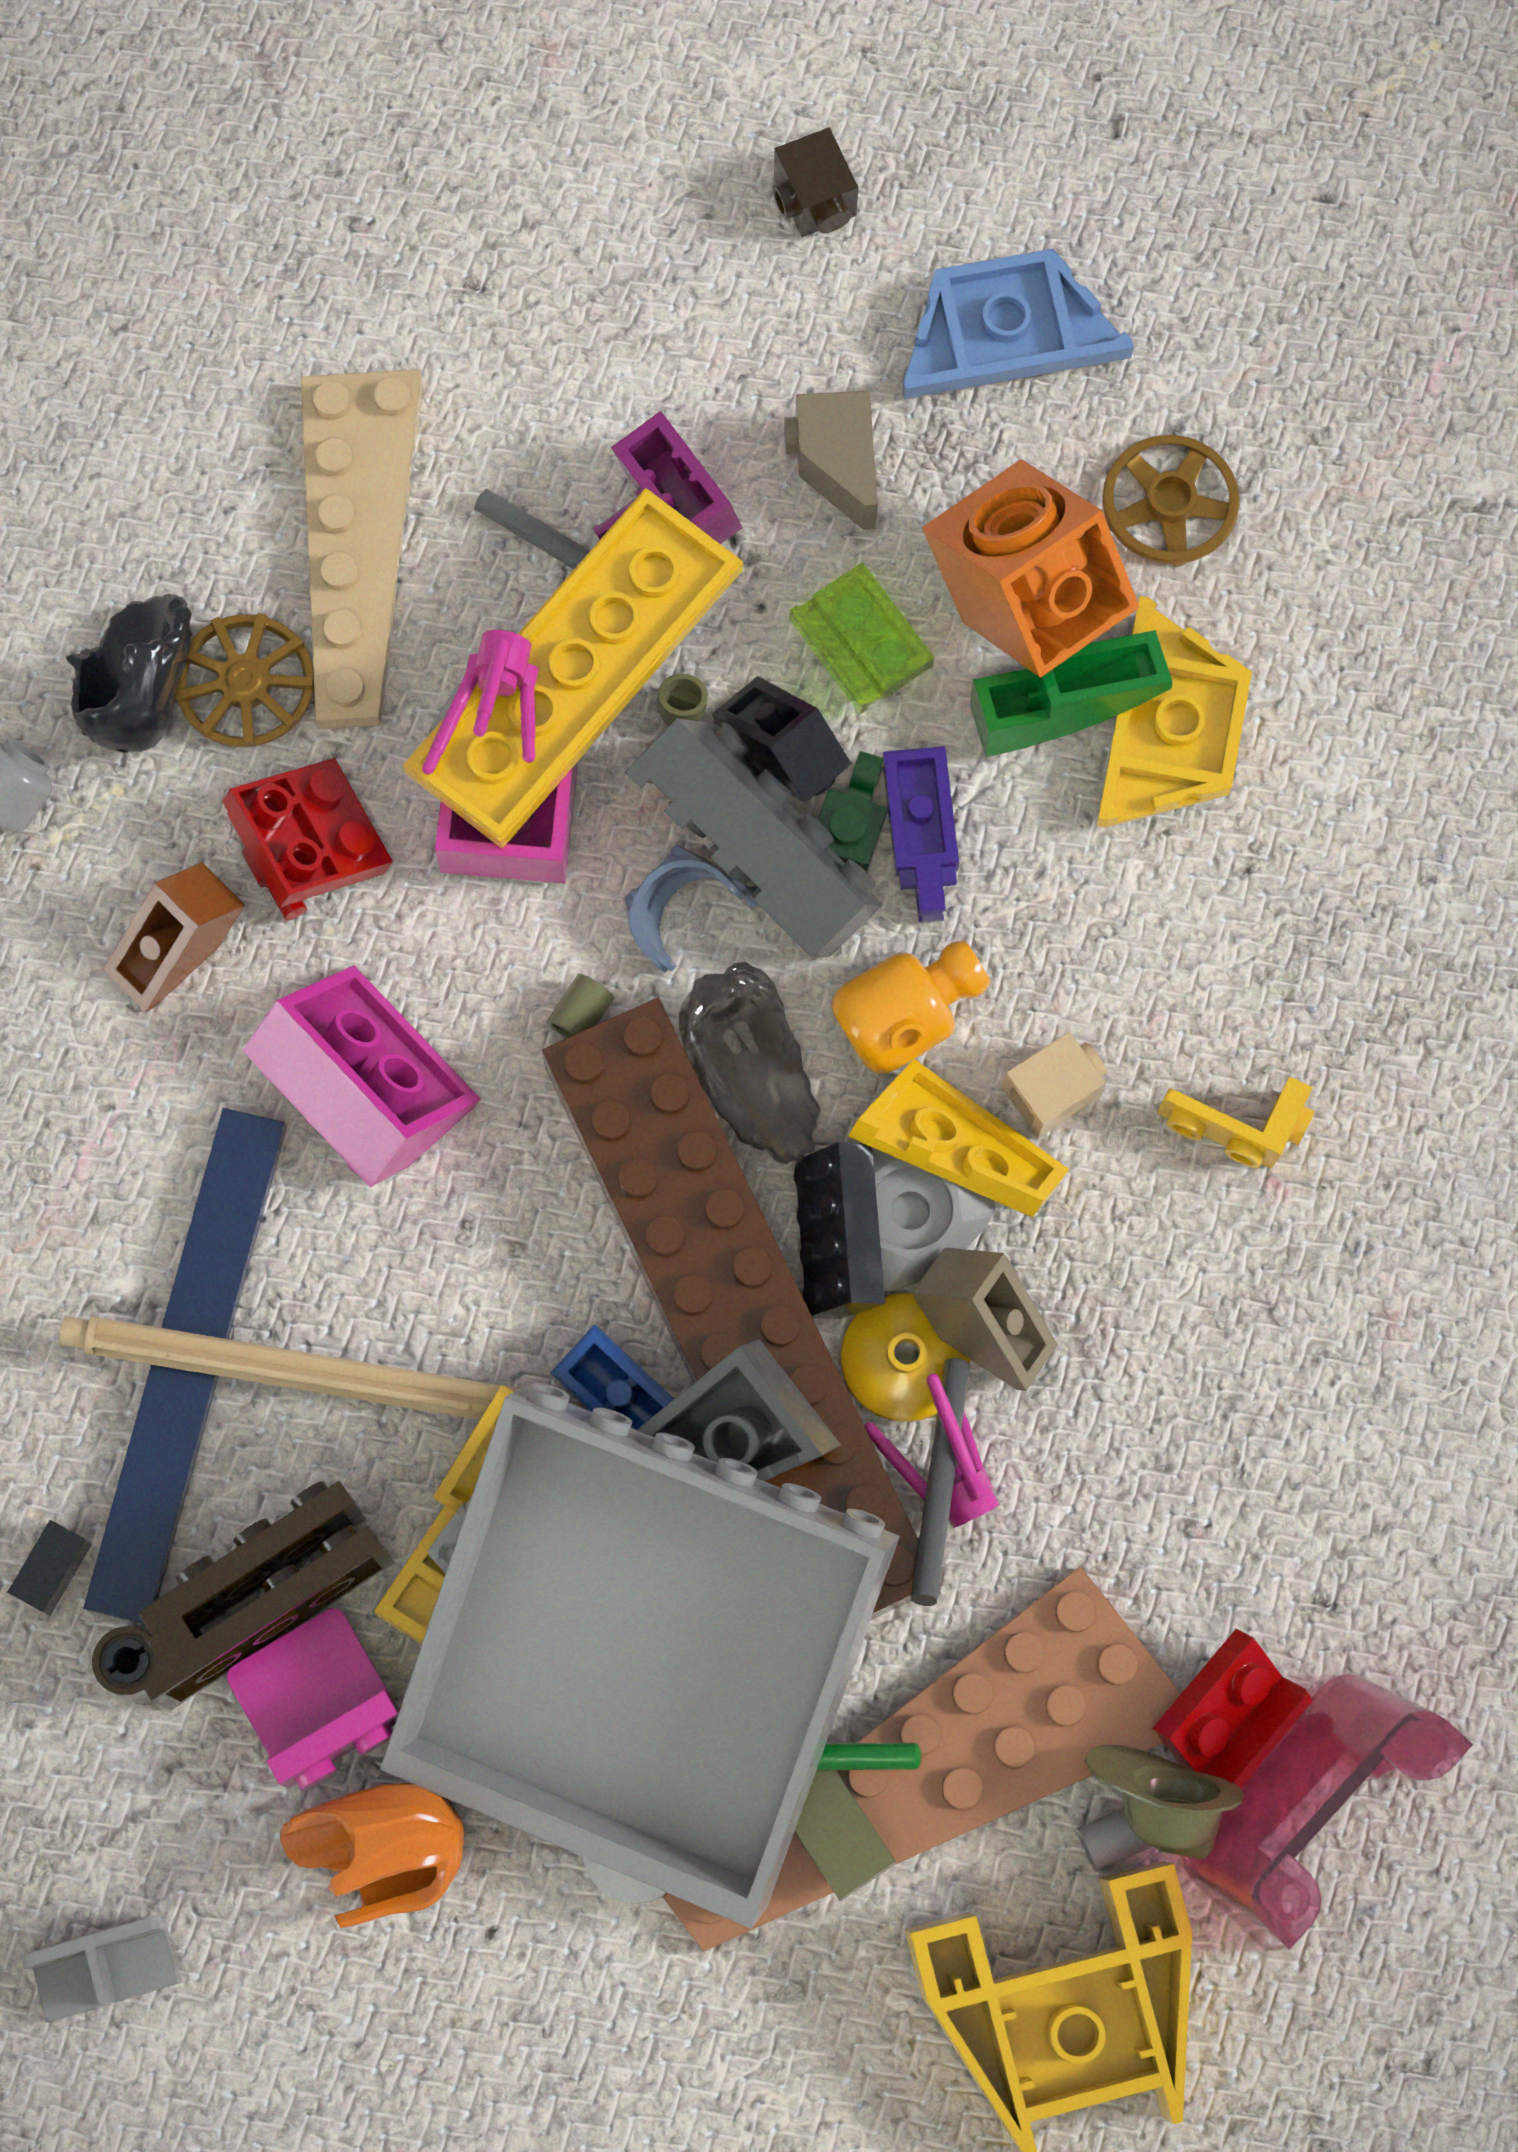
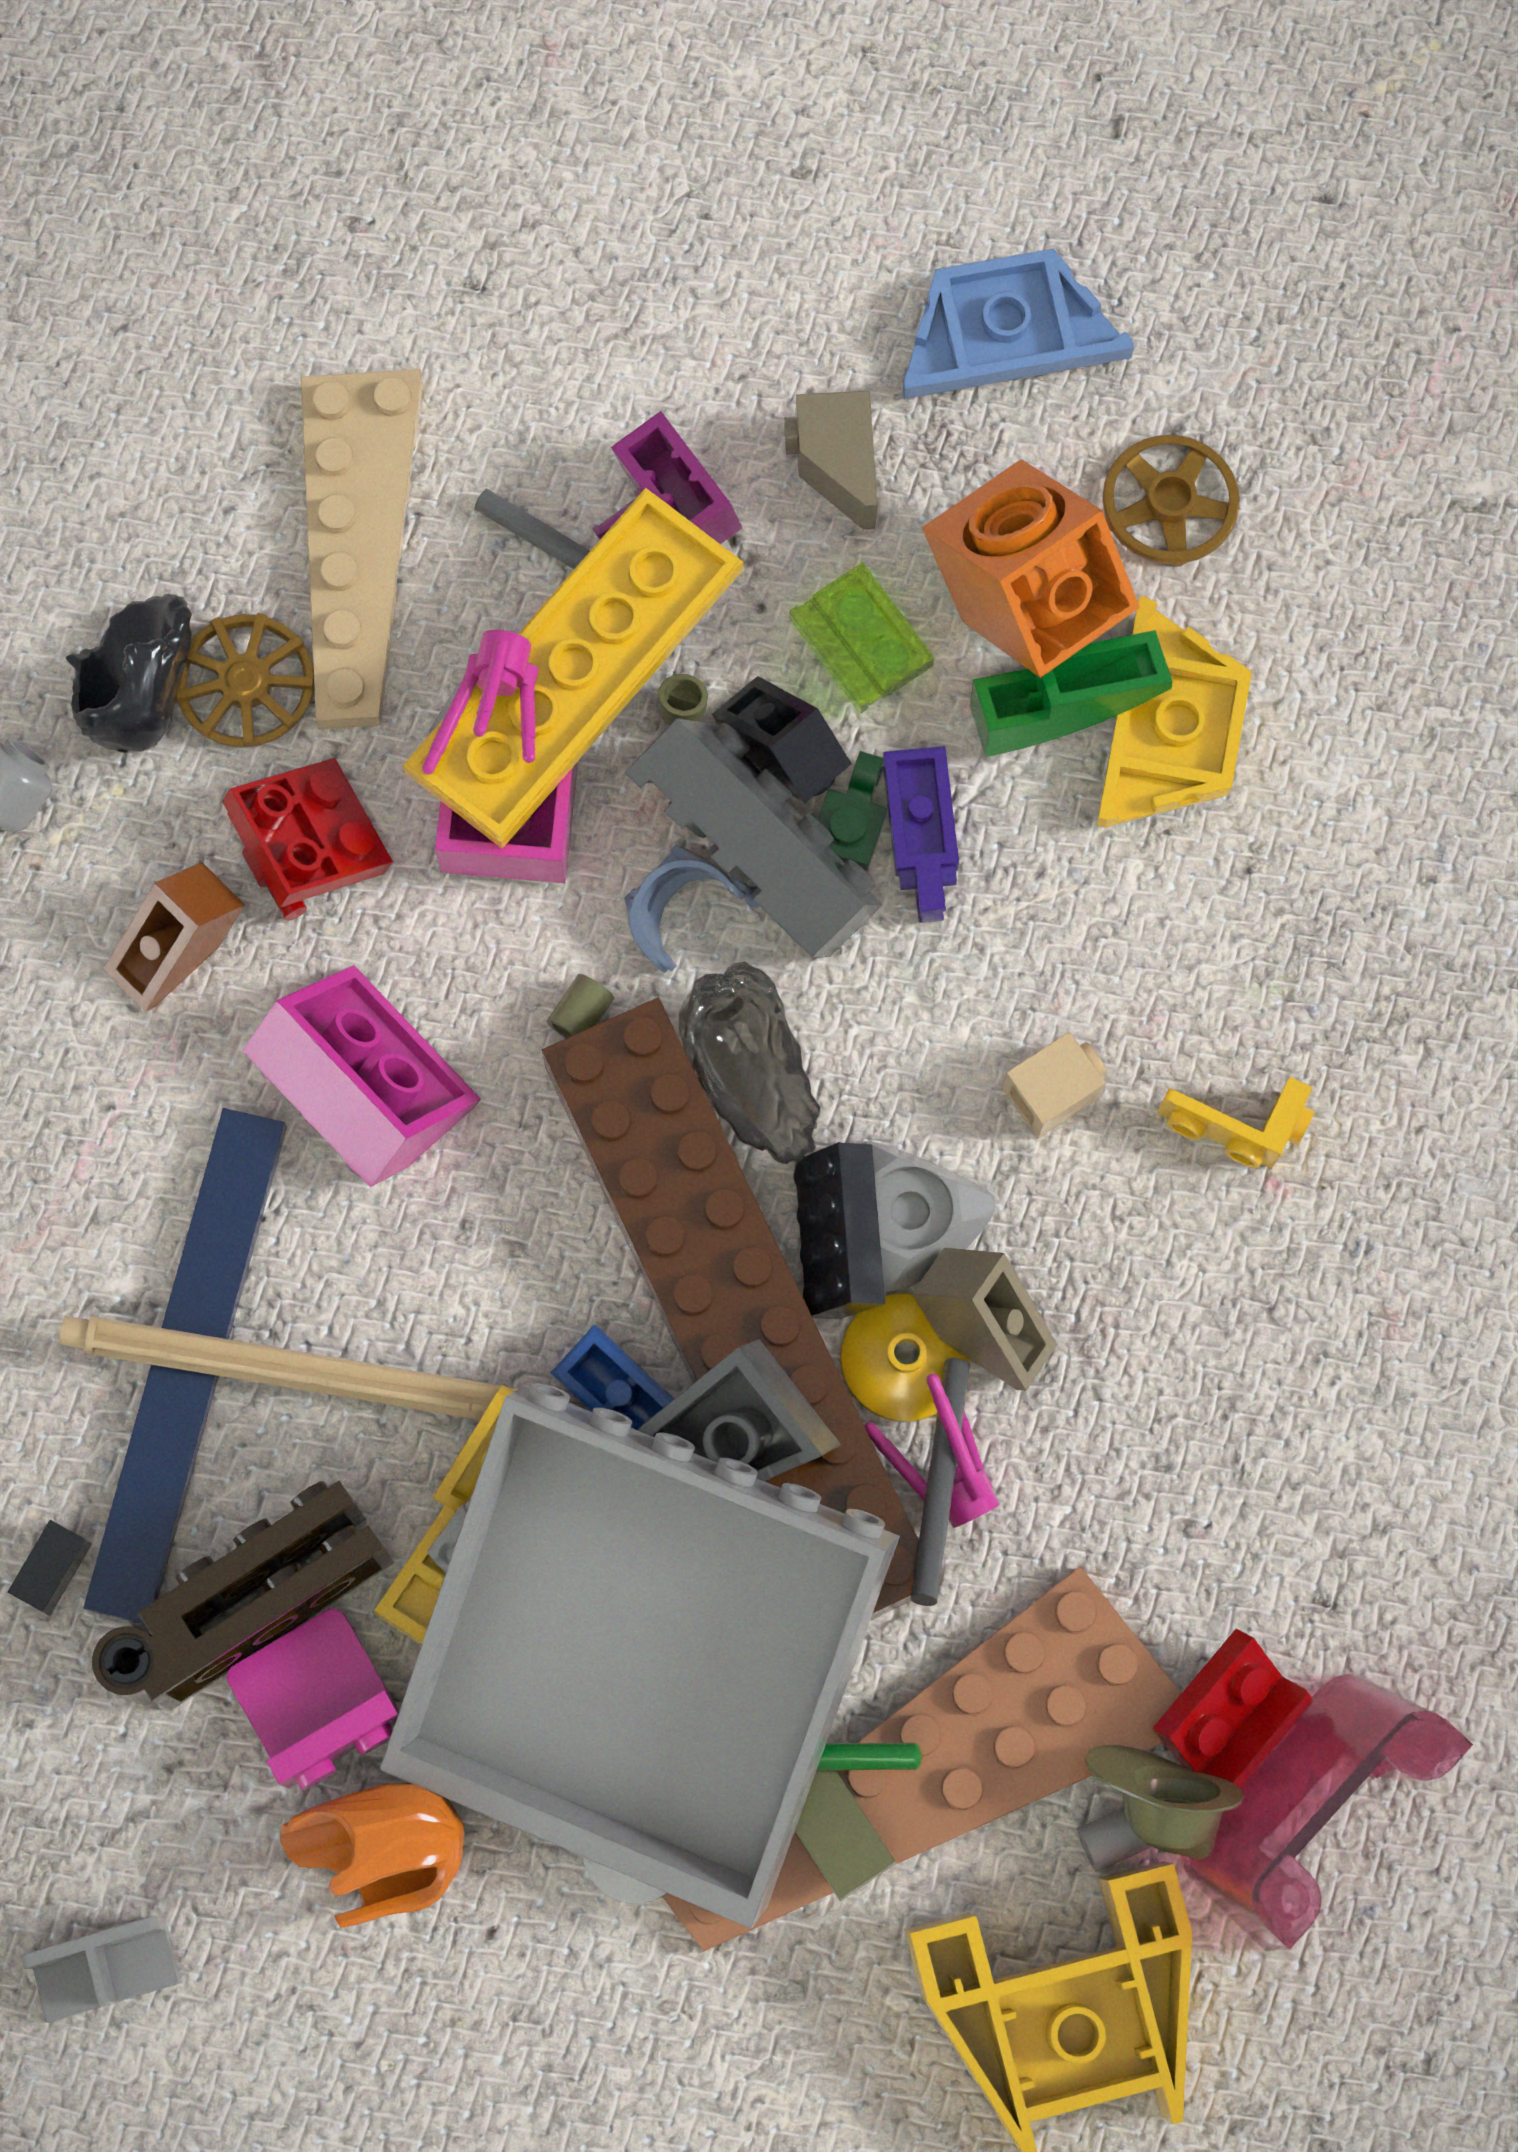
dark brown brick [772,127,859,237] -> none
light orange piece [831,941,991,1074] -> none
yellow wing [847,1059,1070,1217] -> none

